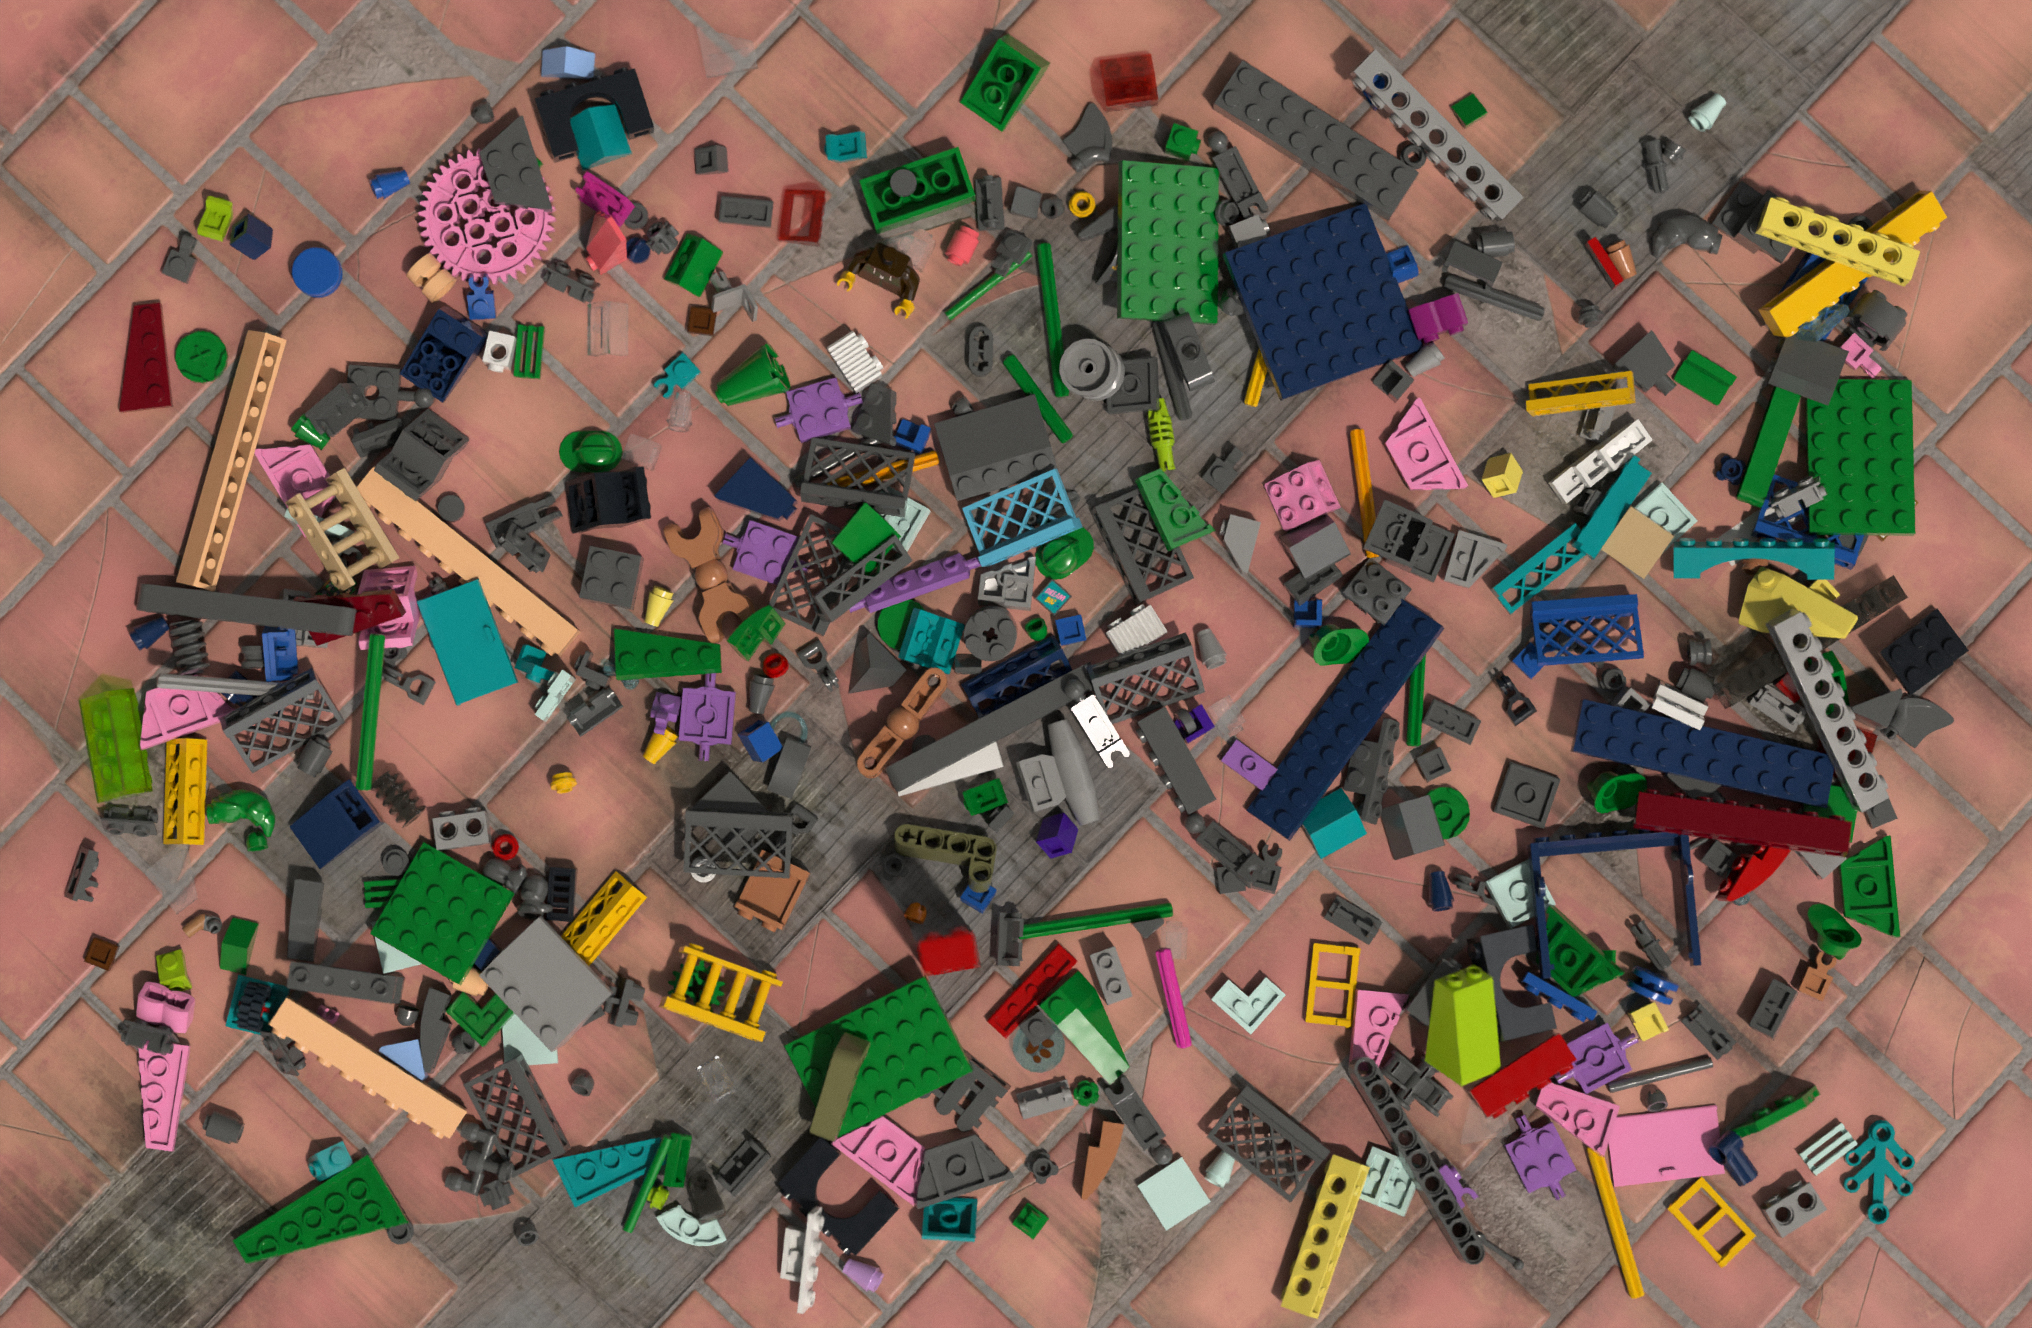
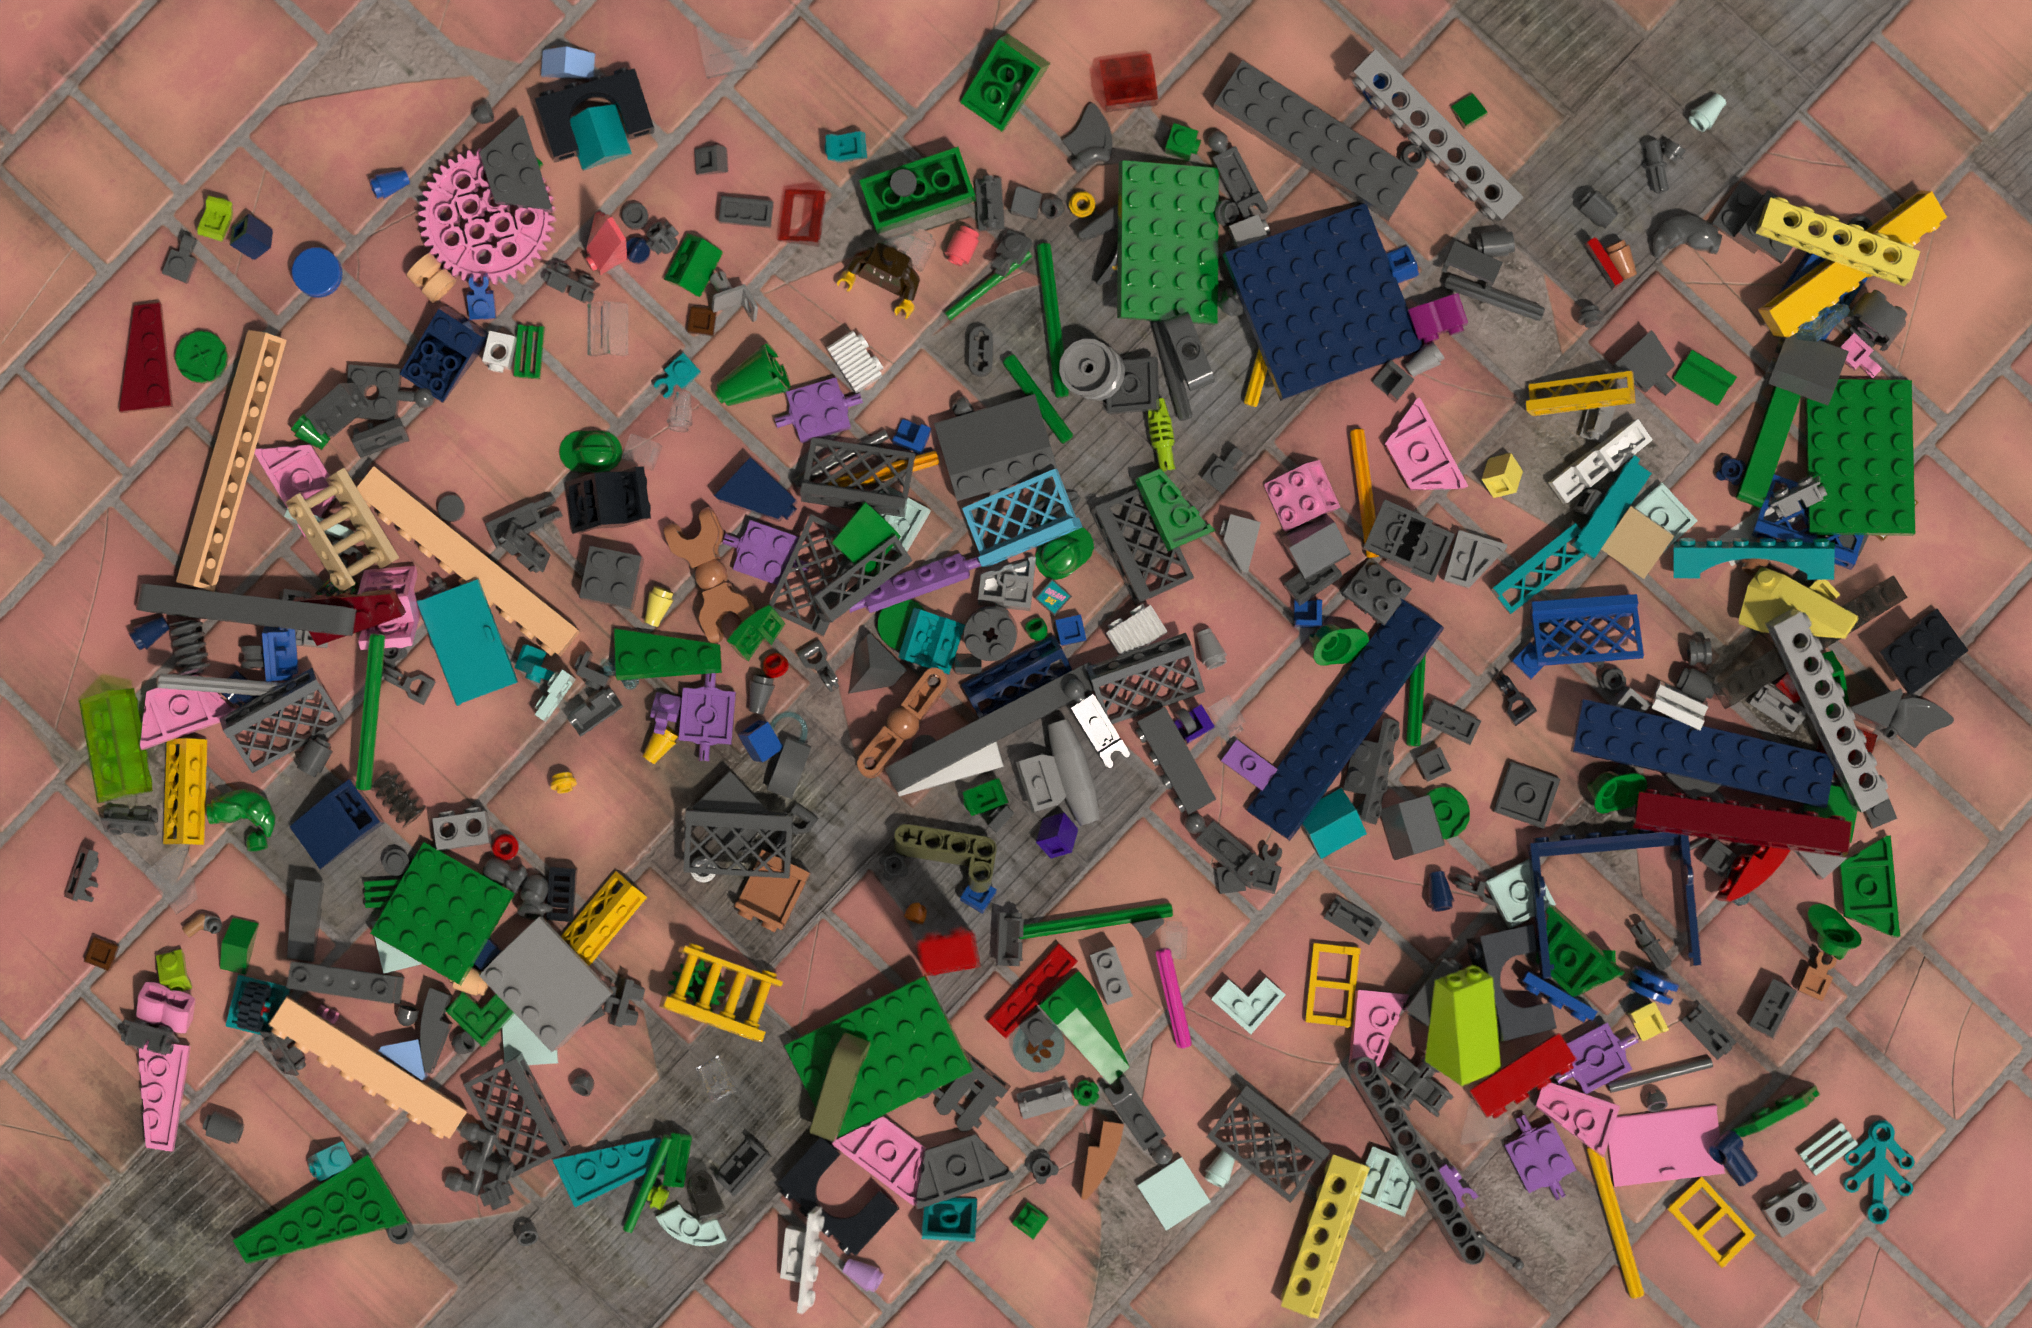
dark grey bracket [374,409,470,501] -> none
dark pink hinge [576,171,635,227] -> none
dark grey wing [852,383,897,447] -> none

